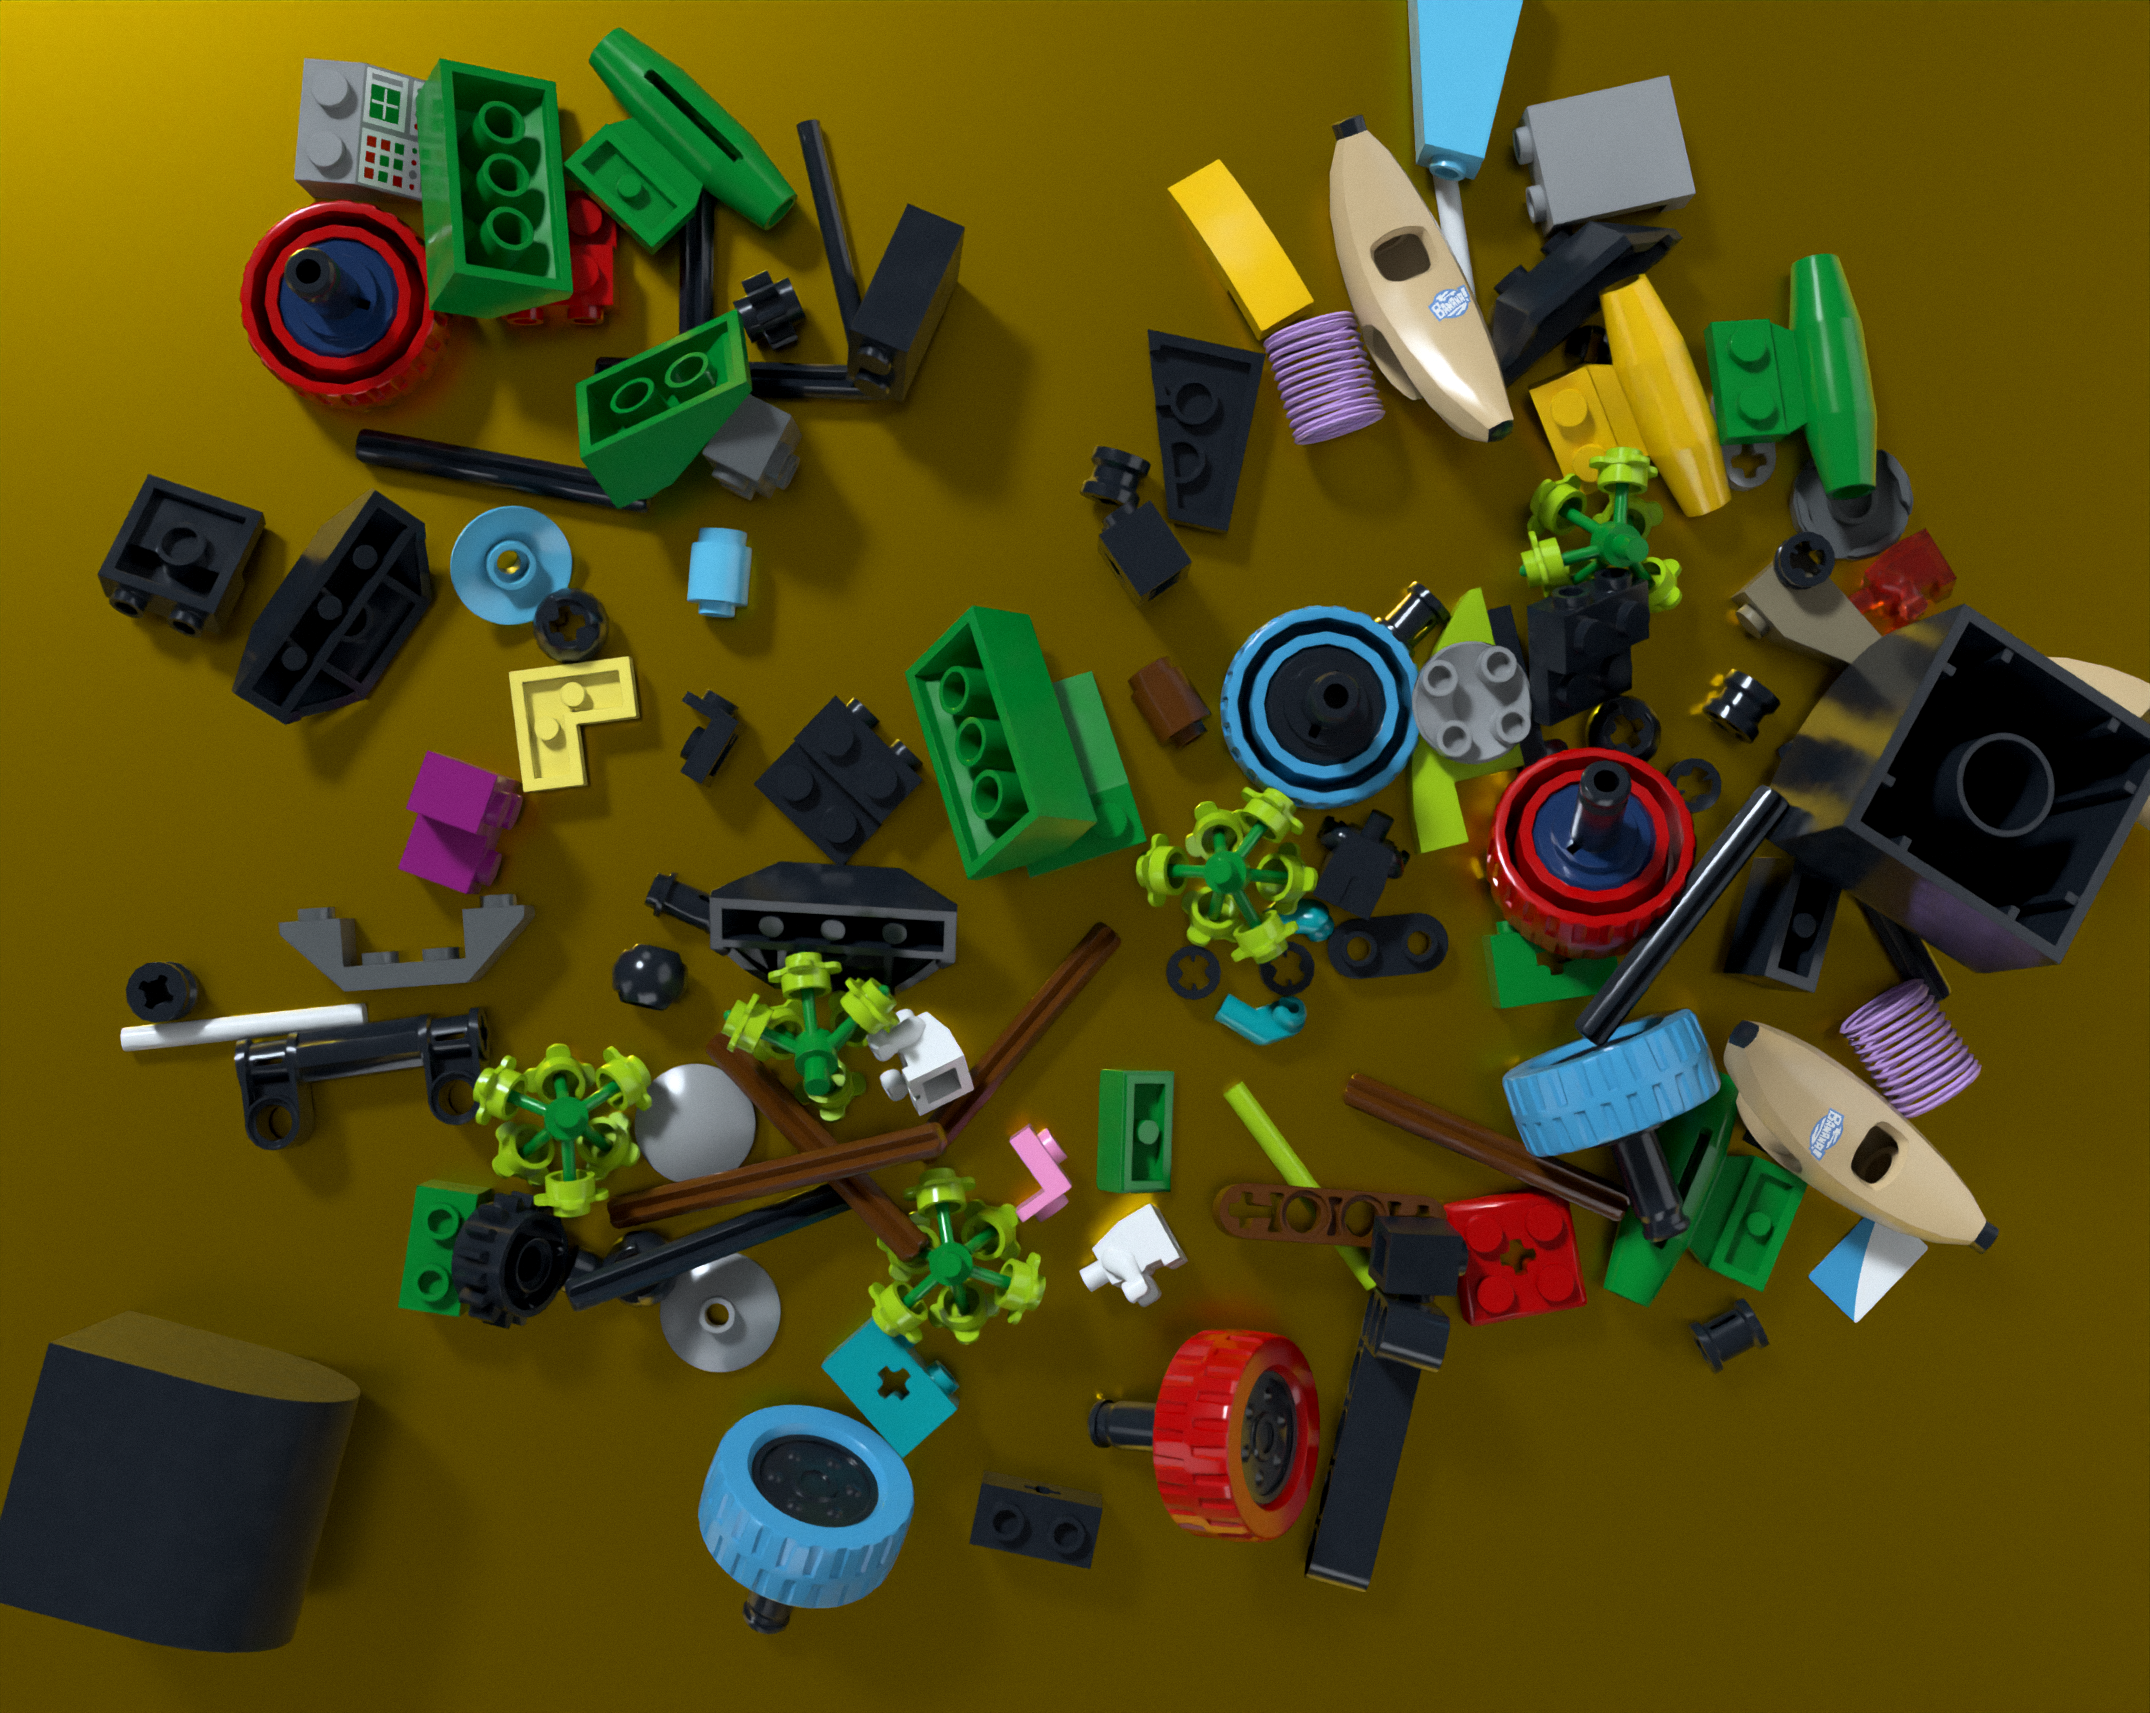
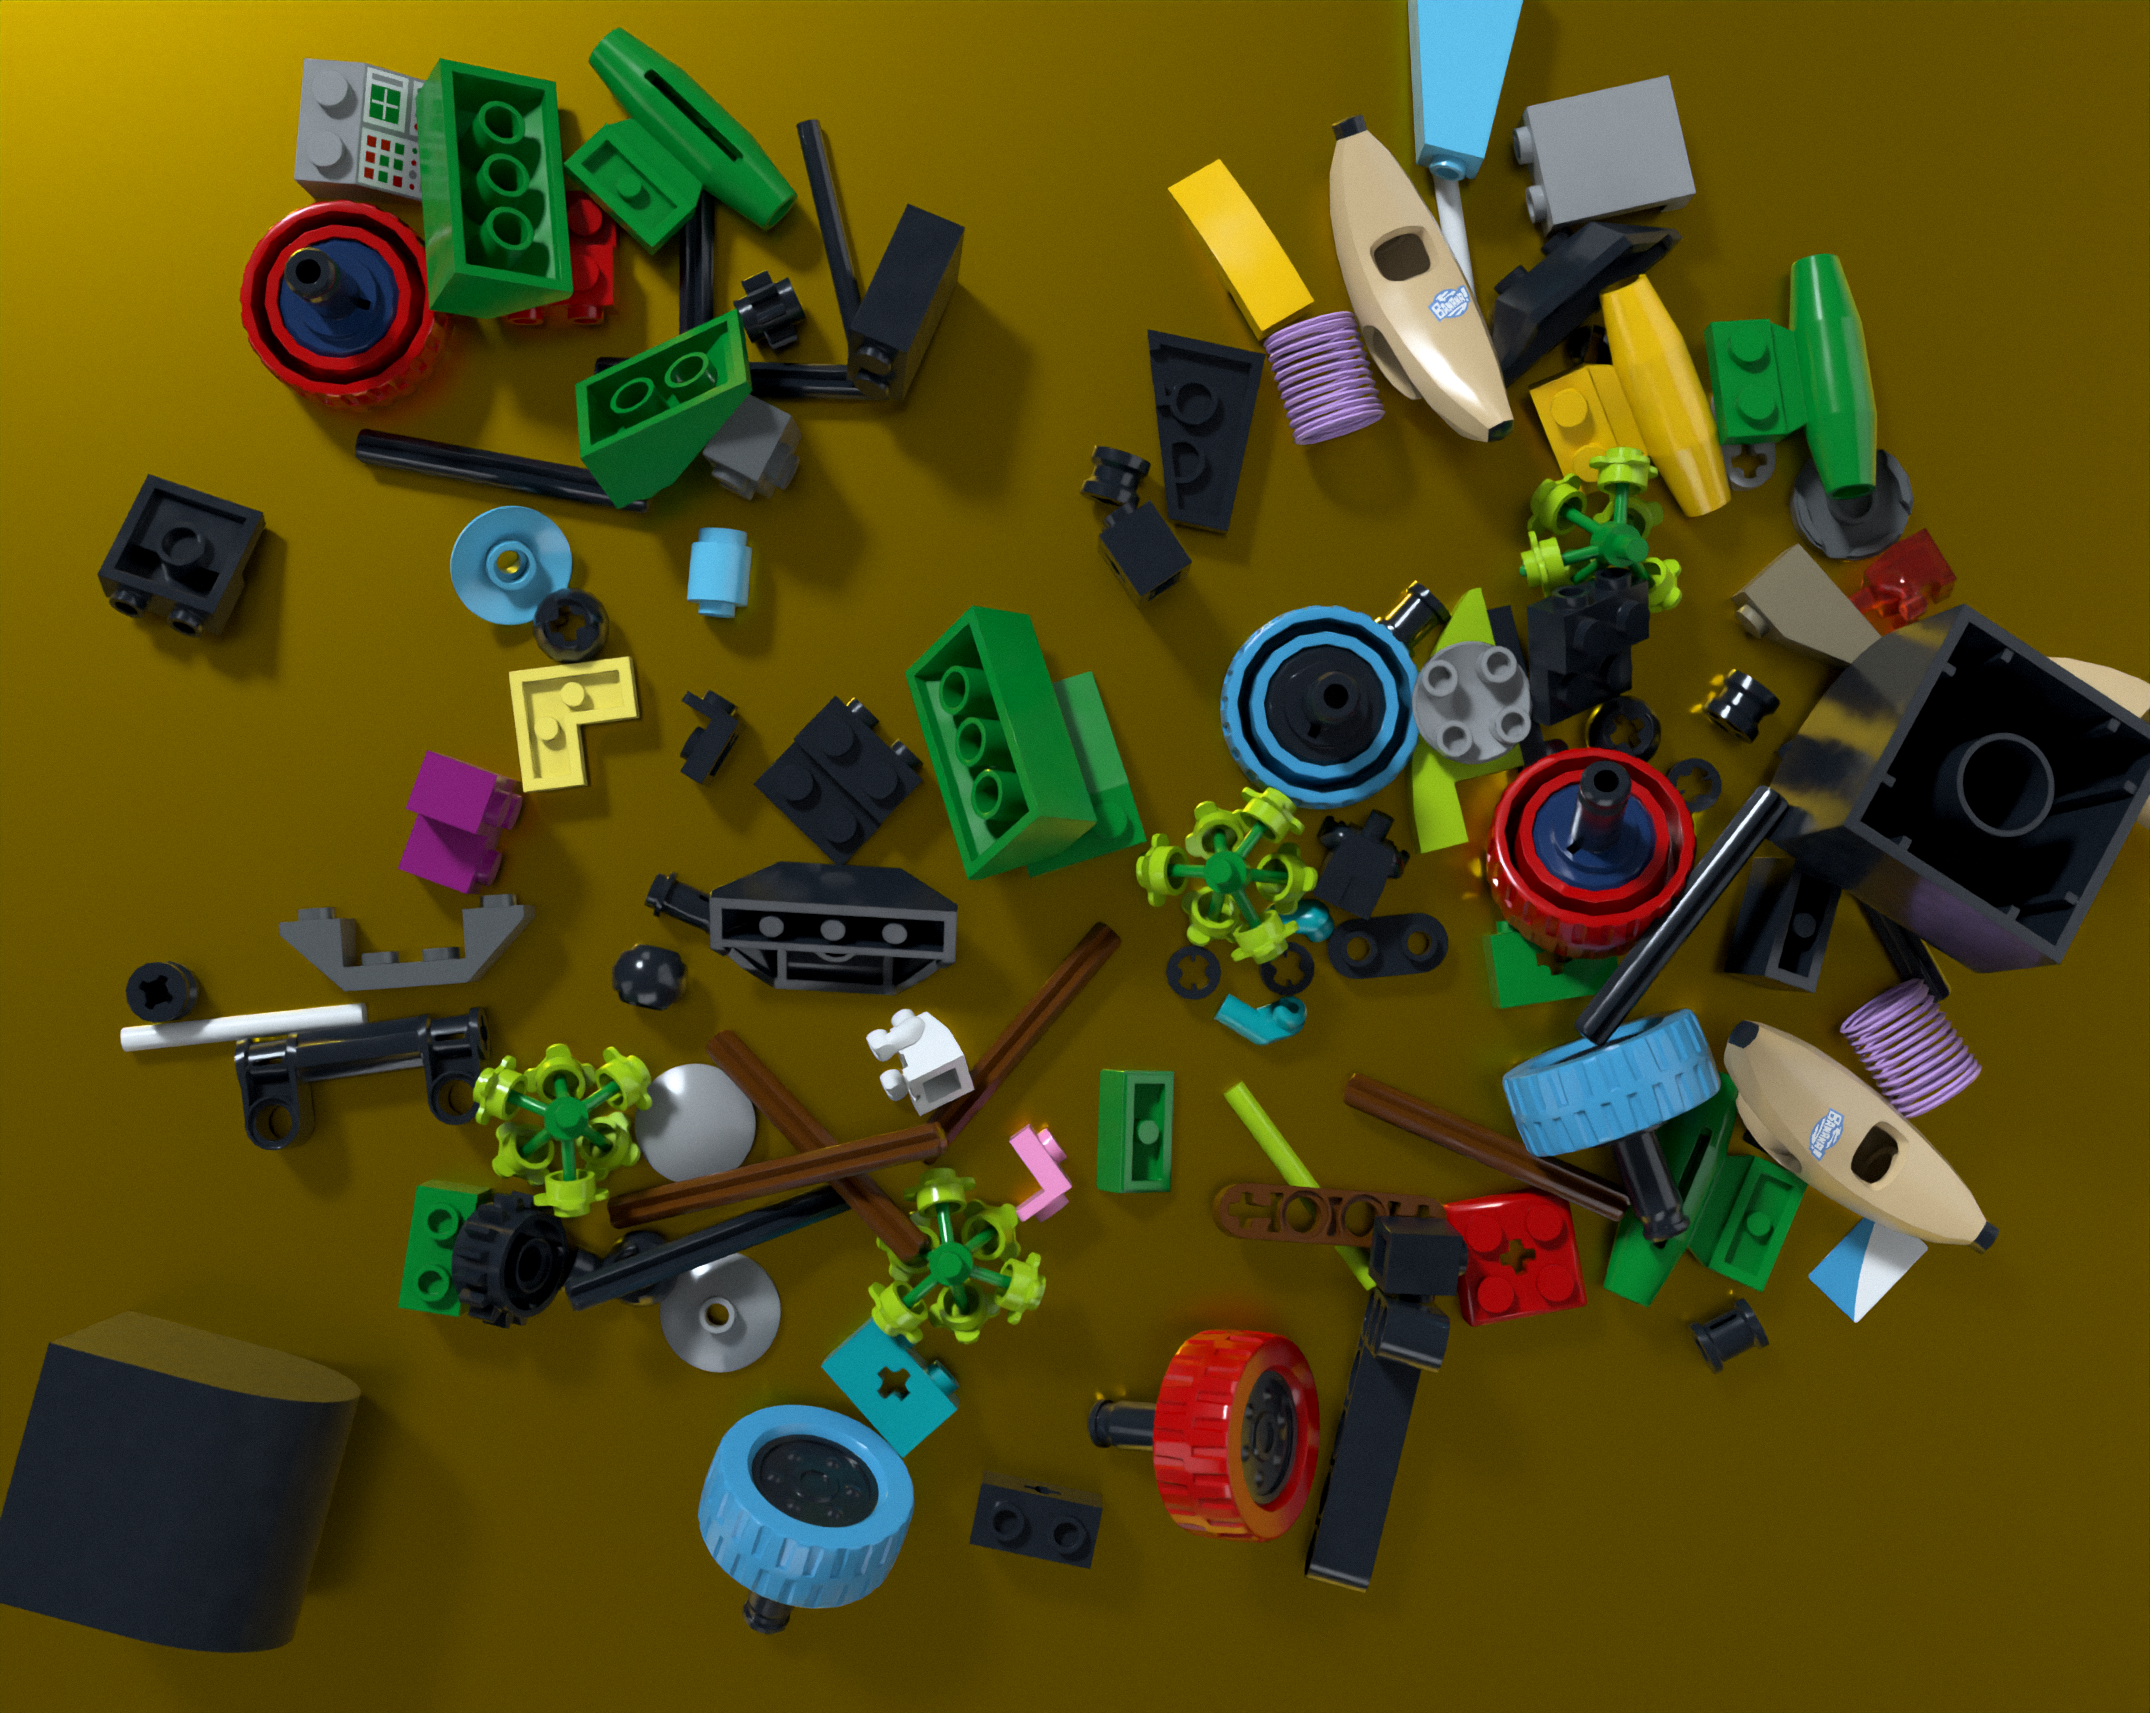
black wedge [231,488,432,725] -> none
lime plant [721,951,900,1123] -> none
white piece [1079,1203,1188,1307] -> none
reddish brown brick [1127,656,1212,750] -> none
black bush [1773,532,1835,590] -> none

